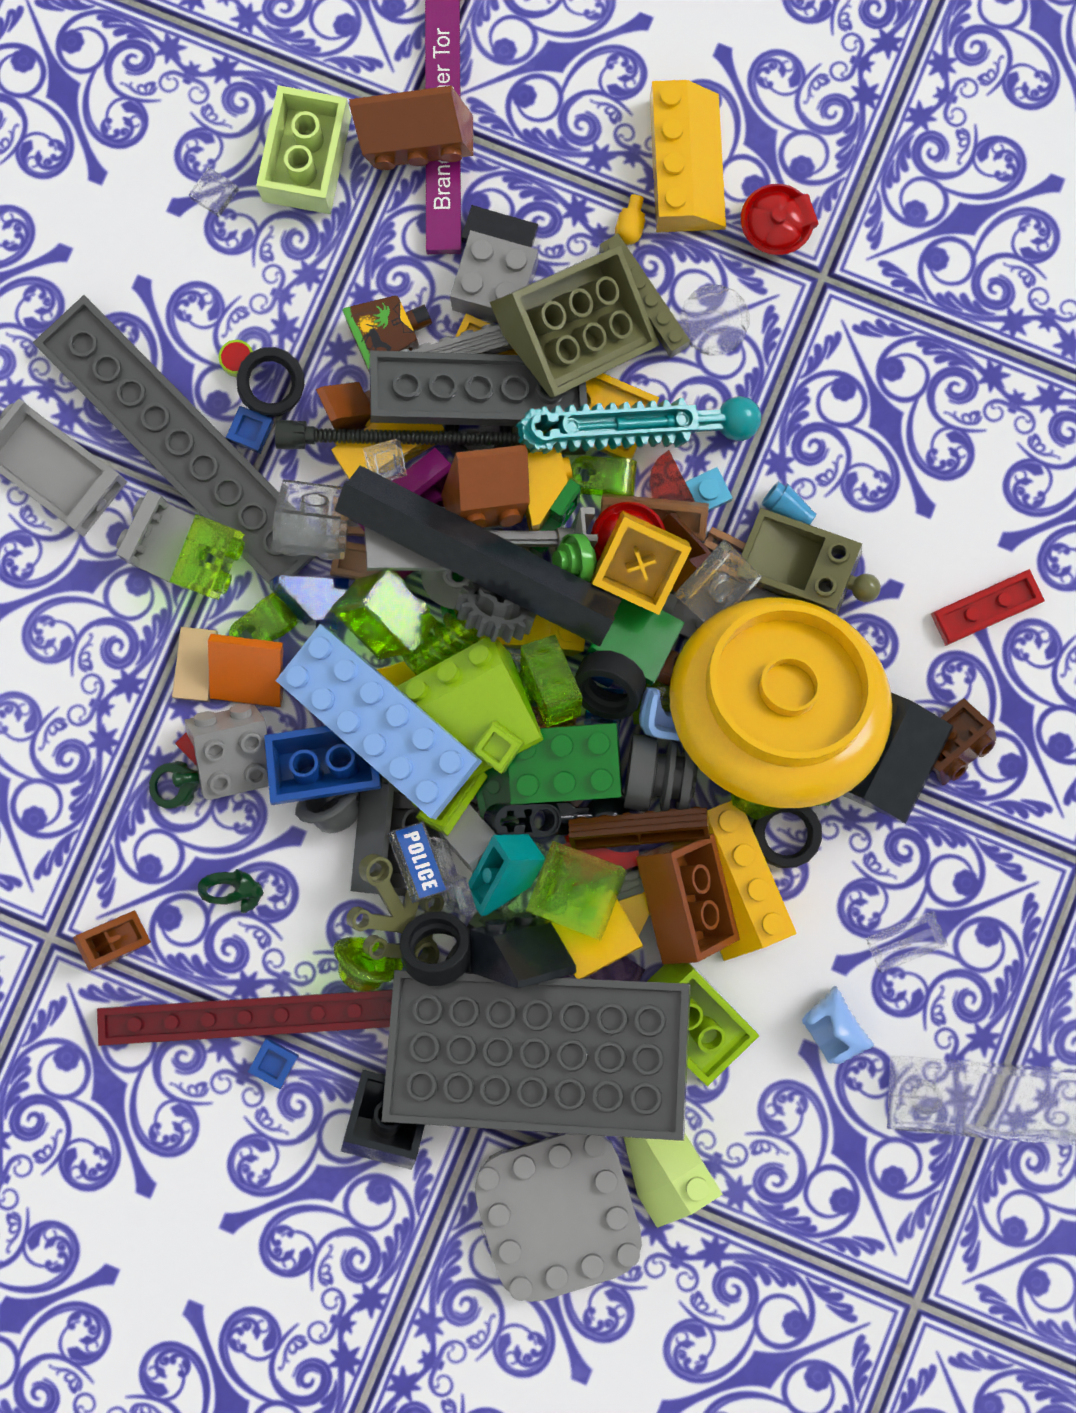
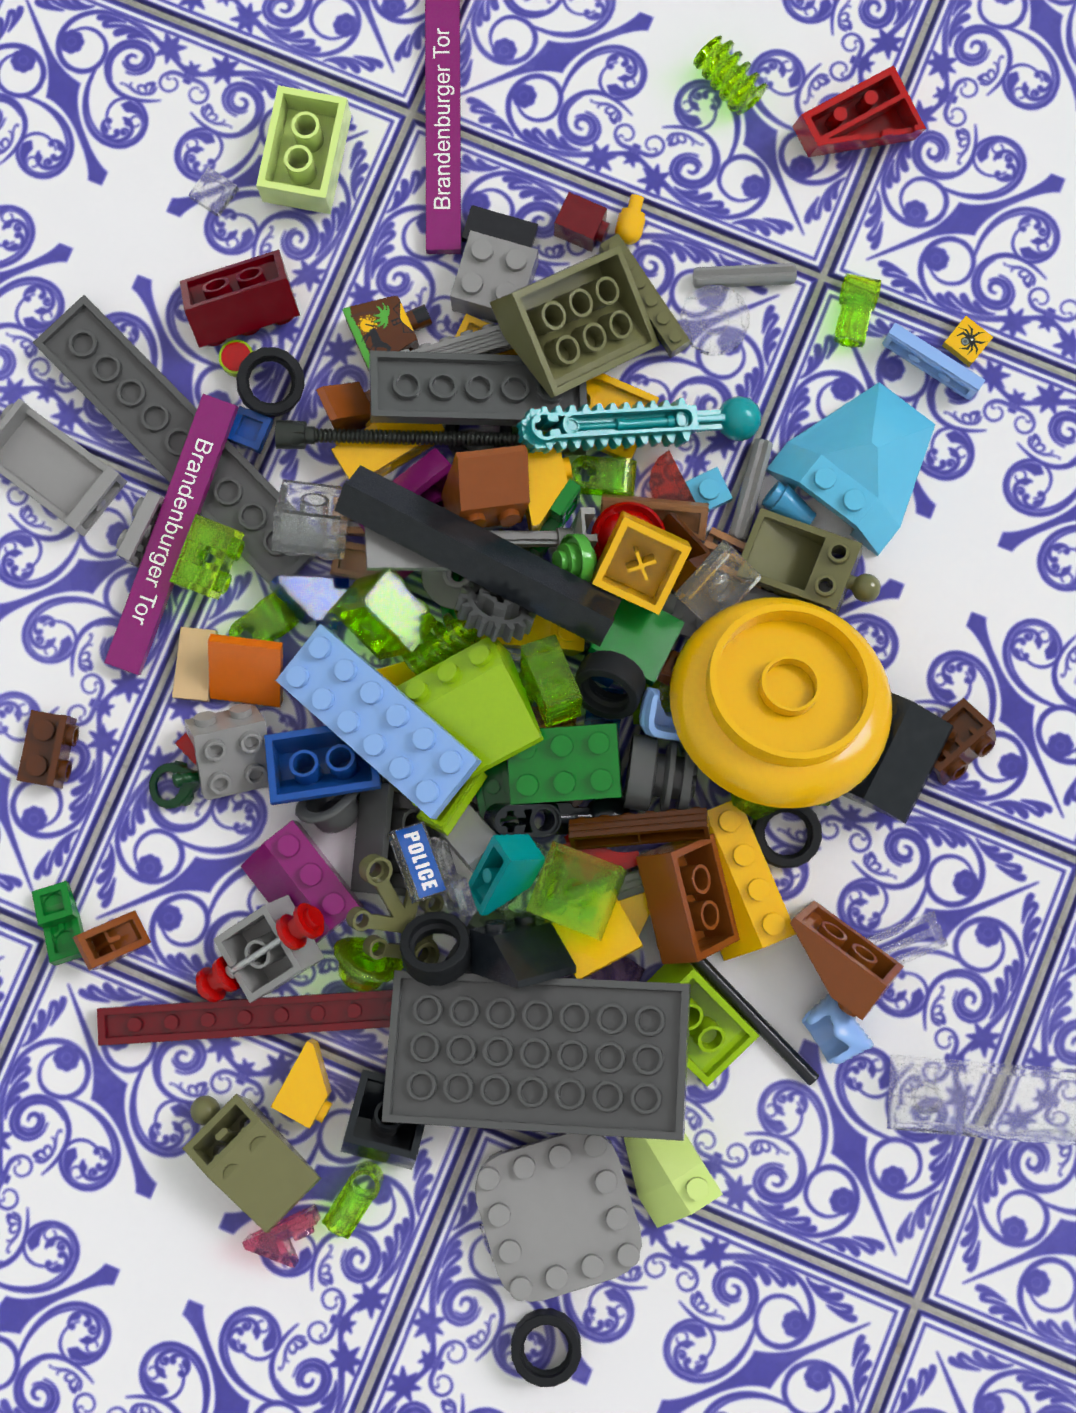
dark green piece [198,869,264,913] -> none
blue plate [248,1038,299,1089] -> none
dark orange slope [349,85,473,170] -> none
clear tile [363,439,407,480] -> none
lime tile [471,721,525,774] -> none
yellow slope [650,80,726,233] -> none
red piece [741,184,819,255] -> none
red tile [931,569,1045,646] -> none
none -> reddish brown bracket [16,710,79,789]
none -> green slope [32,881,84,966]
none -> magenta tile [104,394,239,675]
none -> dark red slope [180,249,300,348]
none -> olive slope [182,1093,321,1233]
none -> light grey brick [195,895,325,1003]
none -> magenta slope [241,820,364,943]
none -> clear pink slope [242,1204,321,1268]
none -> yellow slope [271,1038,333,1129]
none -> clear neon green piece [322,1161,384,1239]
none -> black tyre [511,1308,581,1387]
none -> dark red brick [554,192,610,252]
none -> black piece [691,958,819,1086]
none -> clear neon green piece [693,35,769,115]
none -> light grey axle [693,263,797,288]
none -> light grey axle [729,438,773,541]
none -> medium azure wedge [766,382,936,556]
none -> dark orange slope [790,900,904,1020]
none -> red wedge [792,65,926,157]
none -> clear neon green piece [833,273,881,348]
none -> light blue tile [882,323,985,400]
none -> yellow tile [942,316,993,367]

